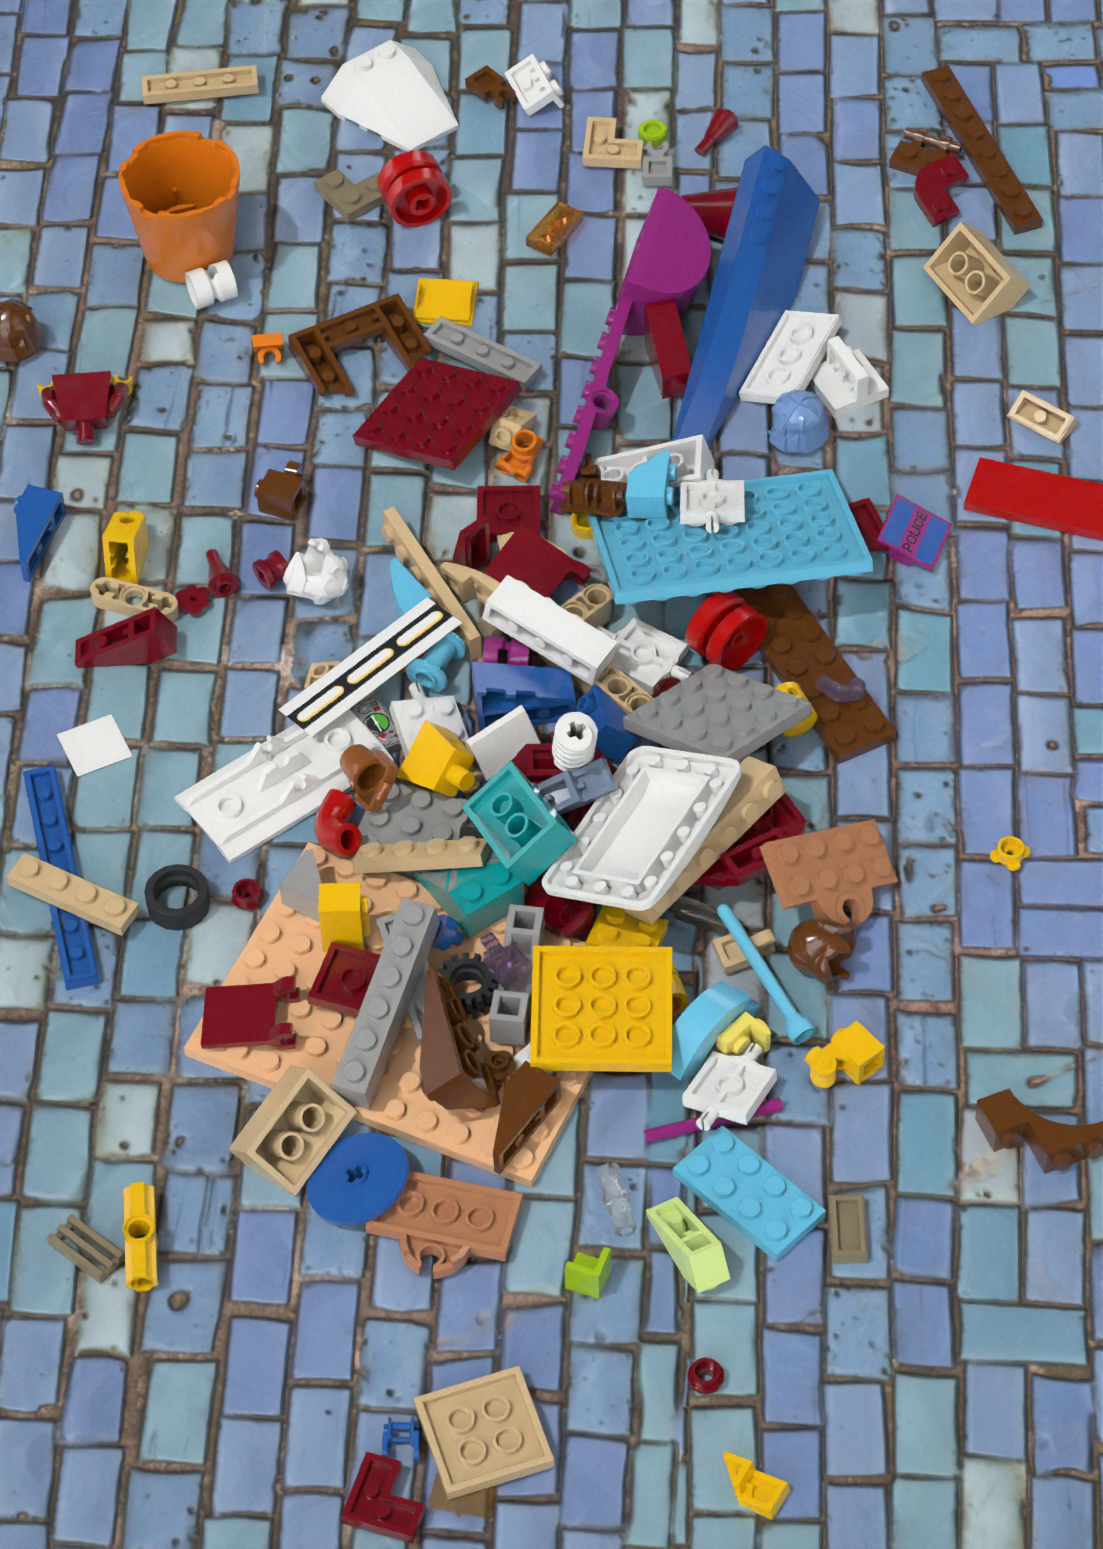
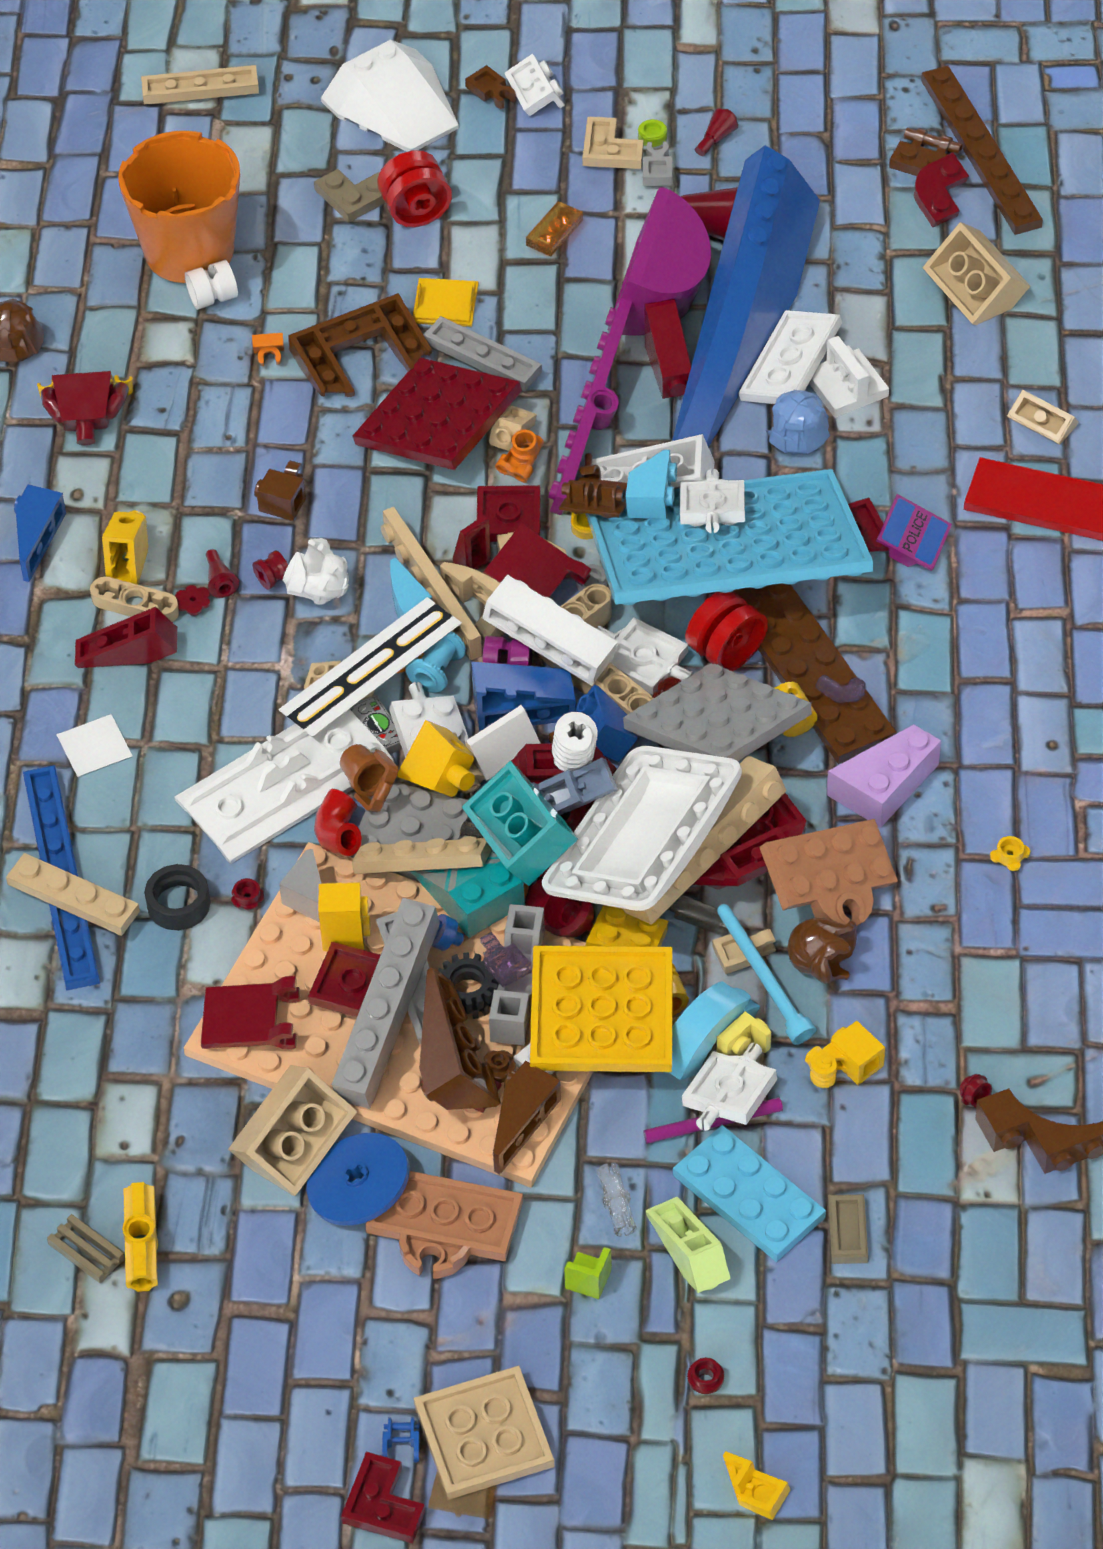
none -> lavender wedge [827,725,941,828]
none -> dark red plate [959,1074,992,1107]

